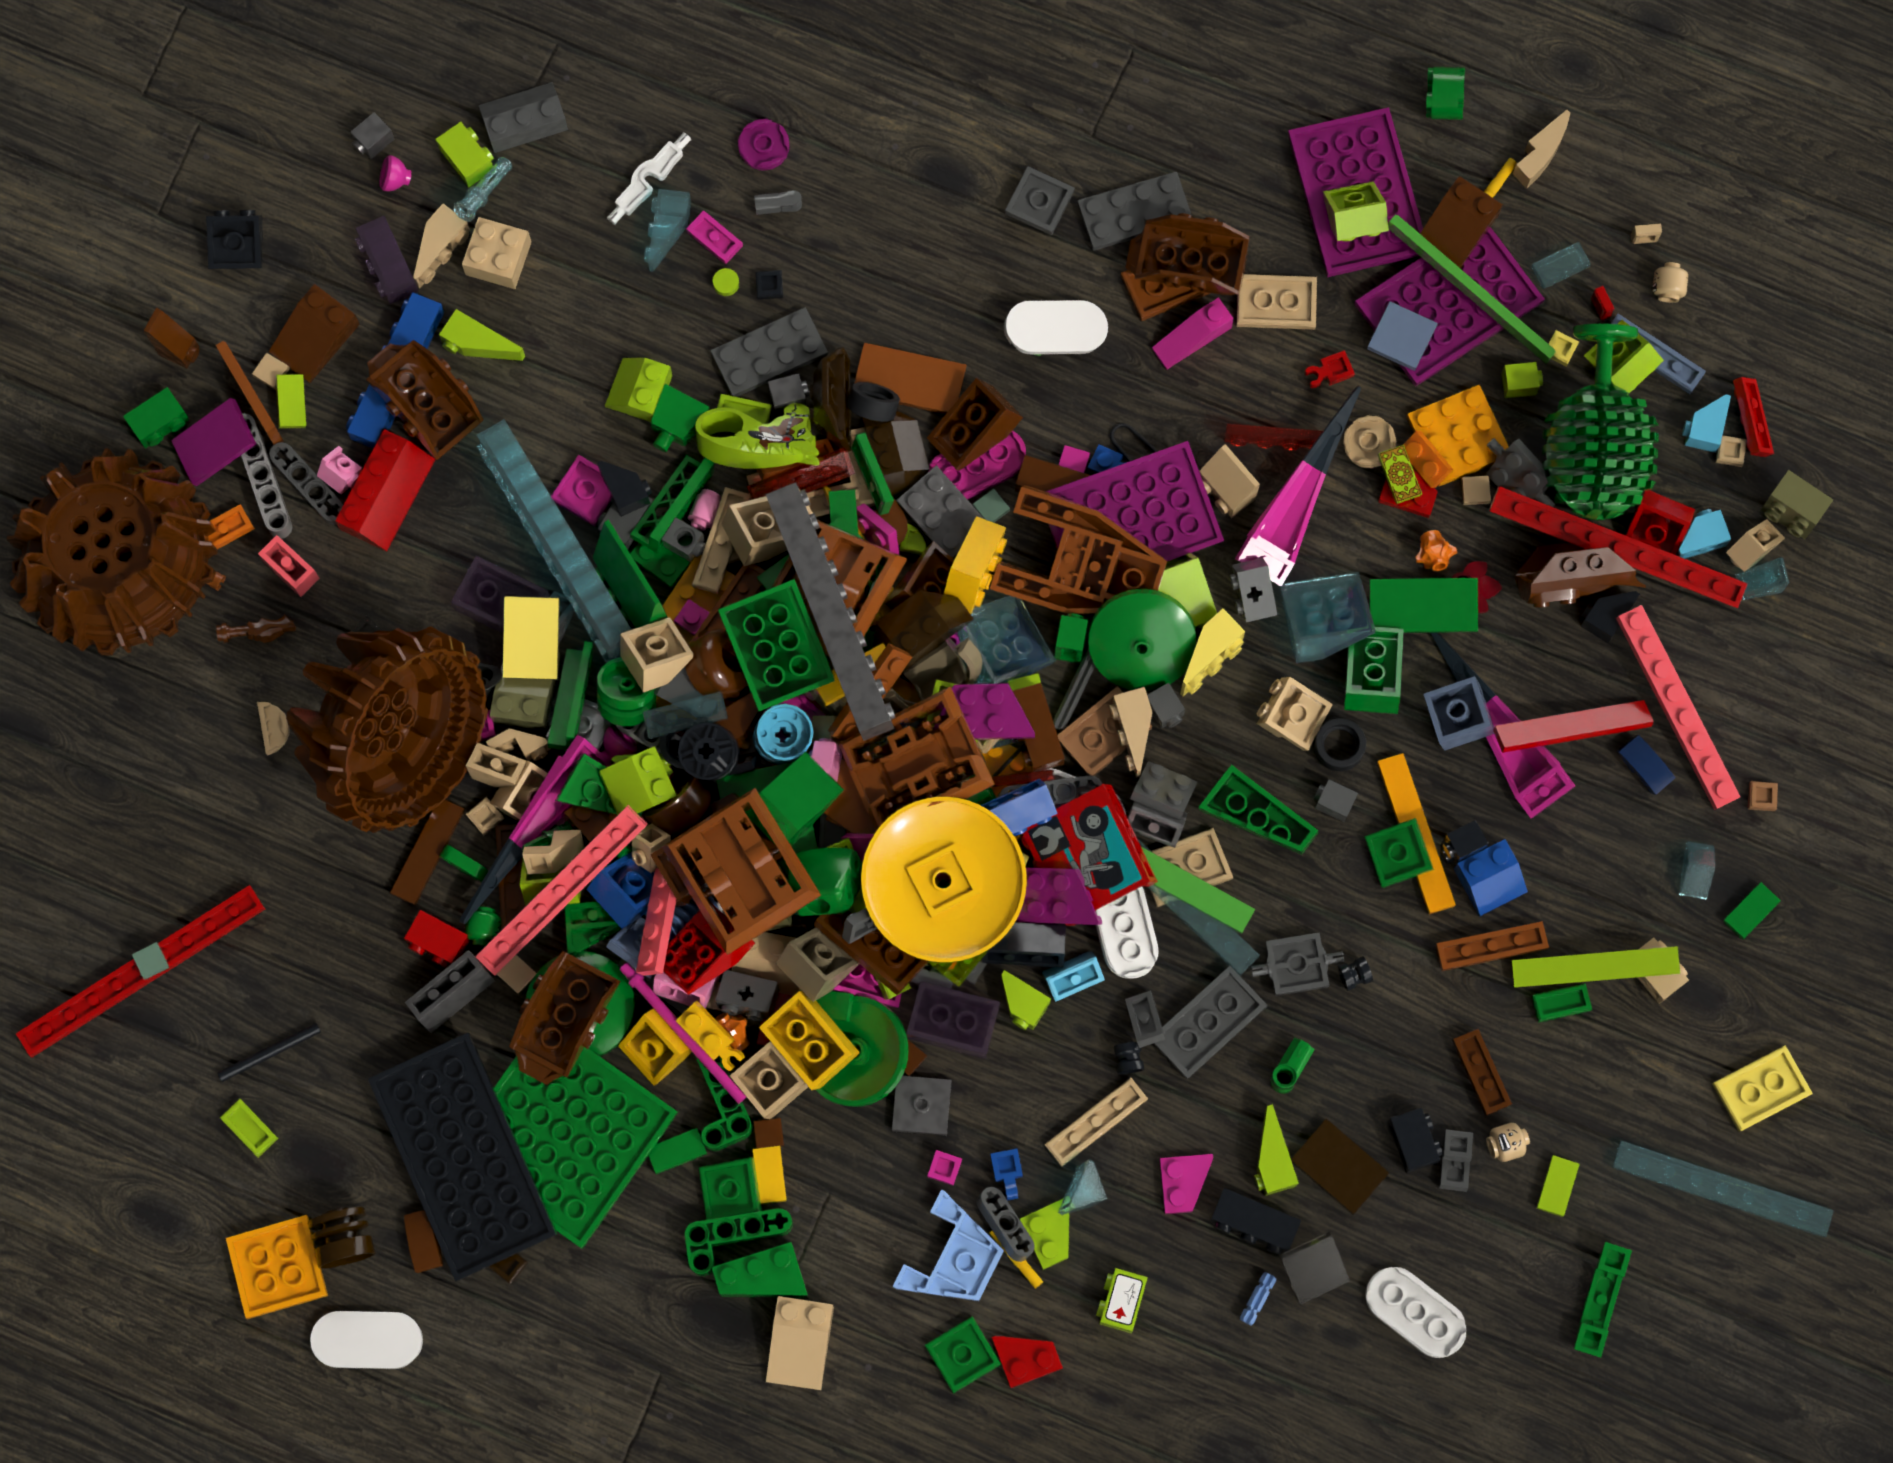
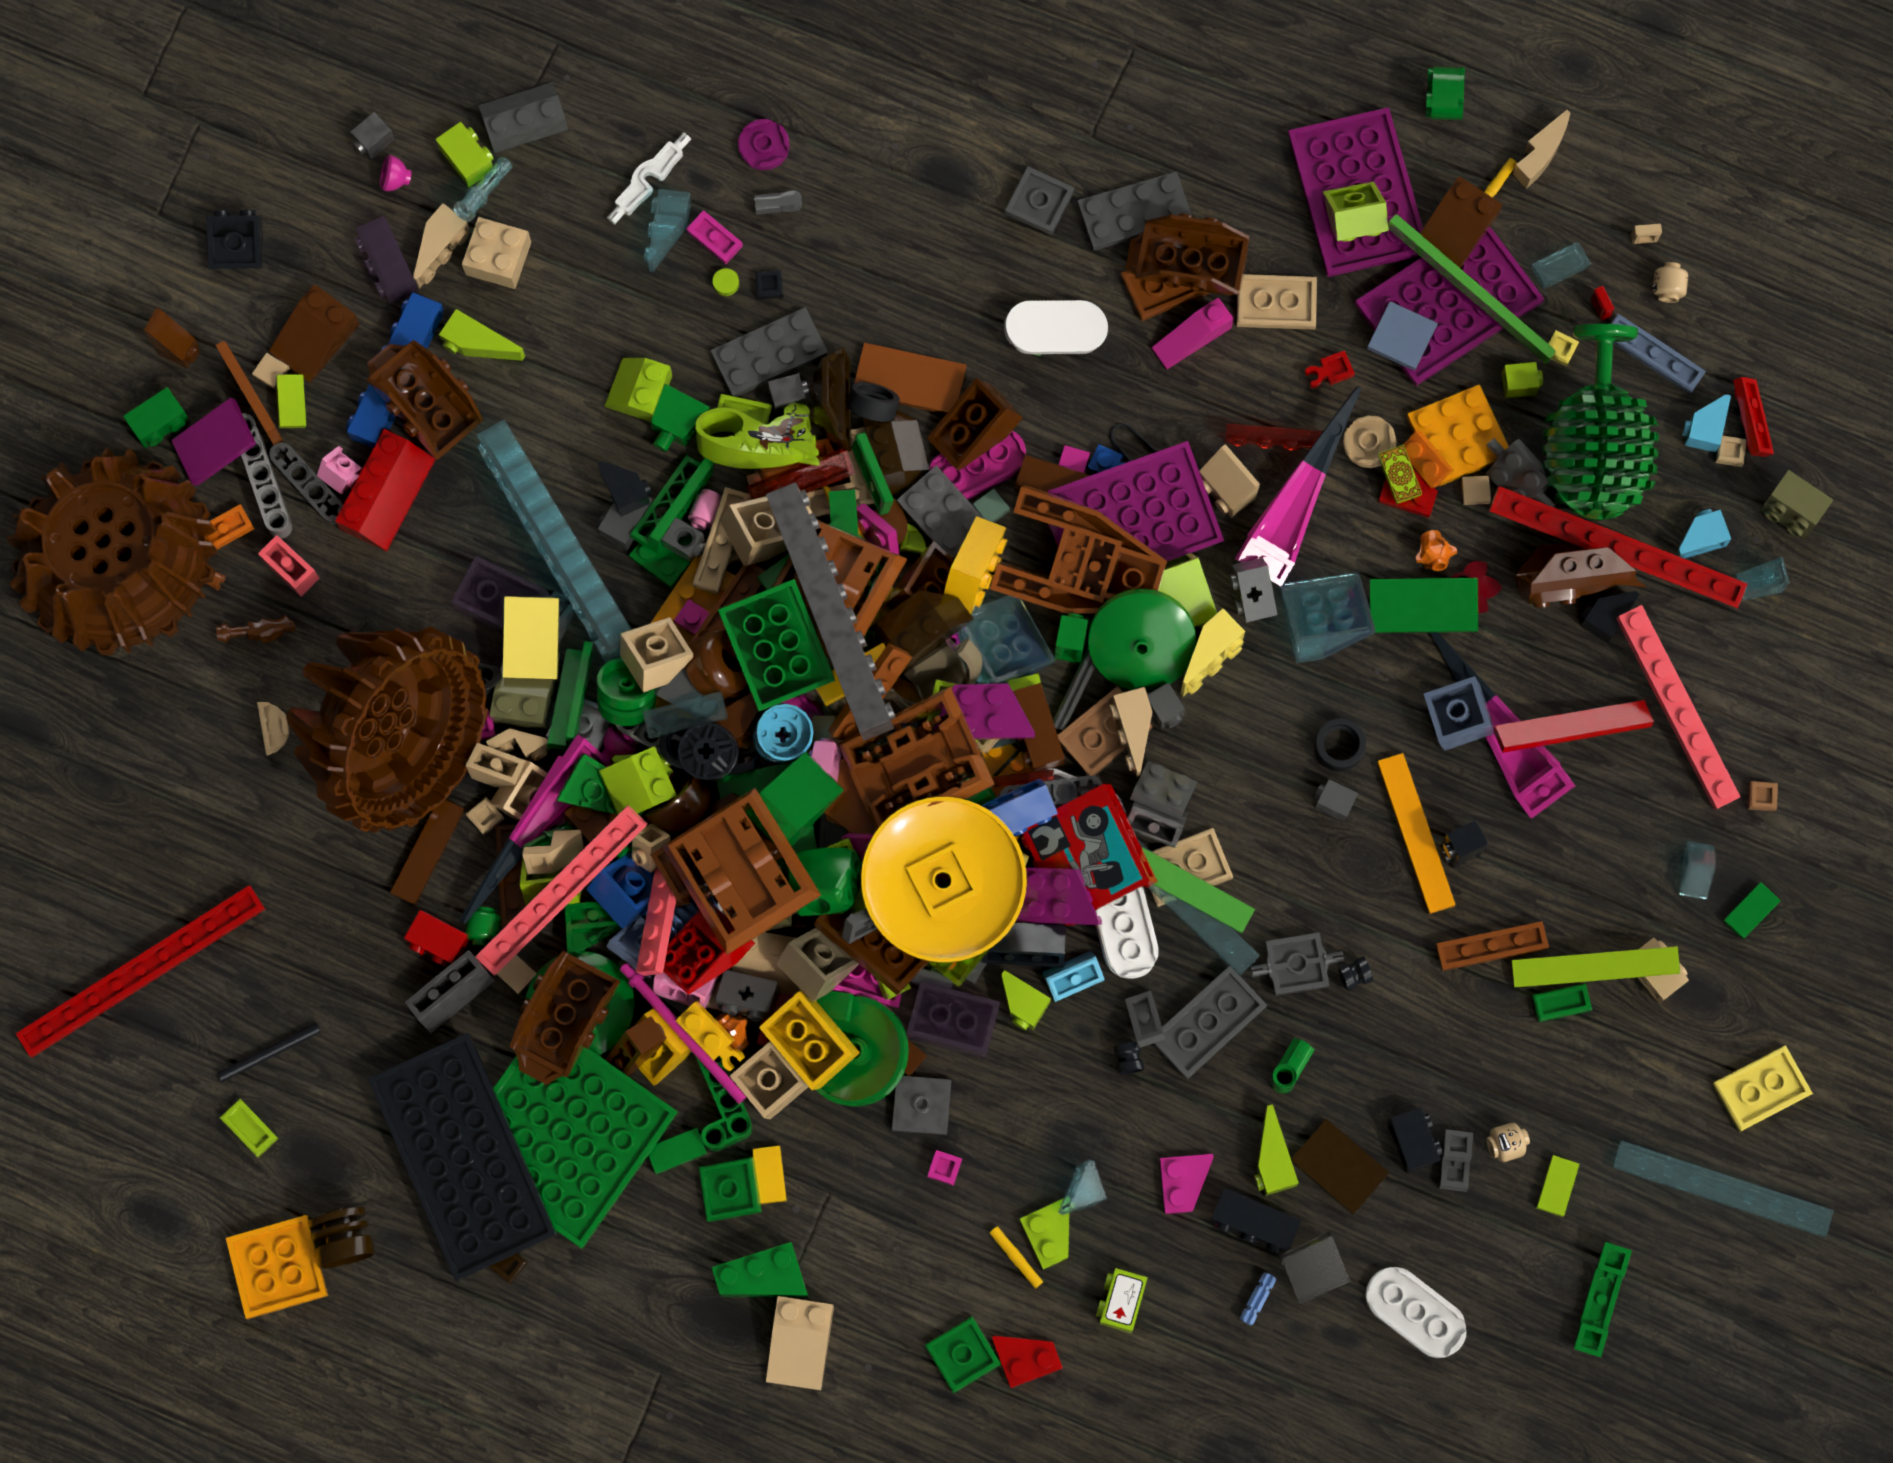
sand green tile [132,942,170,980] -> none
white tile [310,1311,423,1369] -> none
reddish brown slope [404,1210,443,1273] -> none
green beam [439,844,489,883] -> none
dark pink tile [550,455,612,527] -> none
green slope [593,519,668,630] -> none
green beam [685,1208,793,1277] -> none
reddish brown tile [753,1118,784,1149] -> none
light blue wing [893,1190,1004,1301] -> none
dark grey beam [977,1187,1035,1262] -> none
blue plate [990,1148,1023,1201] -> none
tan tile [1045,1078,1148,1167] -> none
green wedge [1198,764,1318,855] -> none
tan plate [1257,677,1333,751] -> none
green slope [1344,626,1404,714] -> none
green tile [1364,818,1434,888] -> none
reddish brown plate [1452,1029,1512,1116] -> none
blue slope [1454,839,1528,917] -> none
lime slope [1584,319,1664,395] -> none
dark blue slope [1617,735,1676,795] -> none
red slope [1625,490,1695,555] -> none
tan slope [1726,519,1785,572] -> none
none -> reddish brown slope [605,1016,667,1076]

